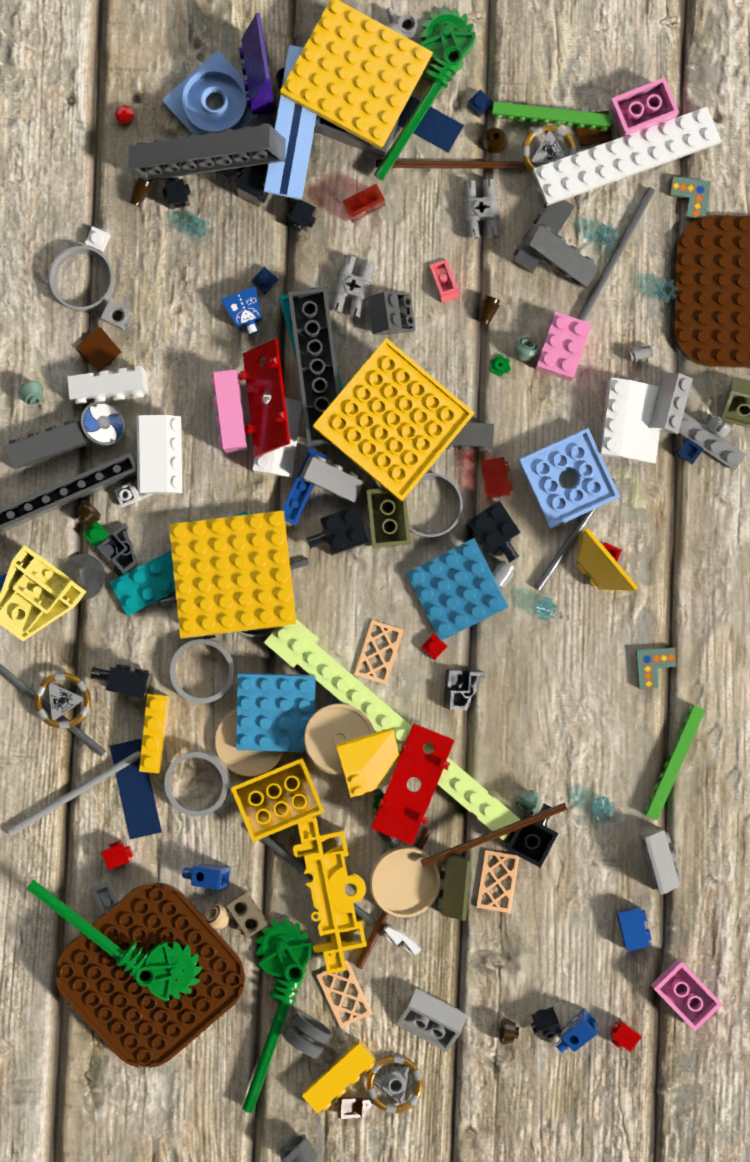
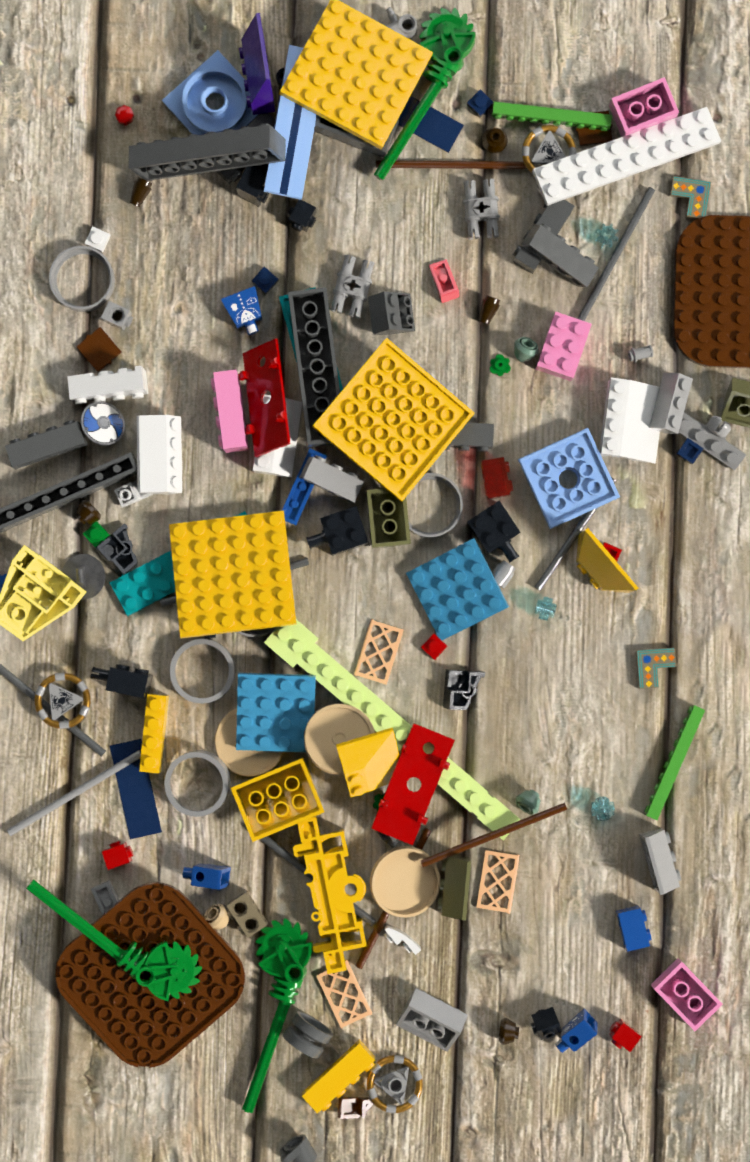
sand green cone [18,381,43,406] -> none
black brick [162,177,191,209] -> none
clear light blue gear [187,215,211,240] -> none
clear red brick [342,184,385,223] -> none
black brick [505,803,559,868] -> none
clear light blue gear [653,278,678,303] -> none

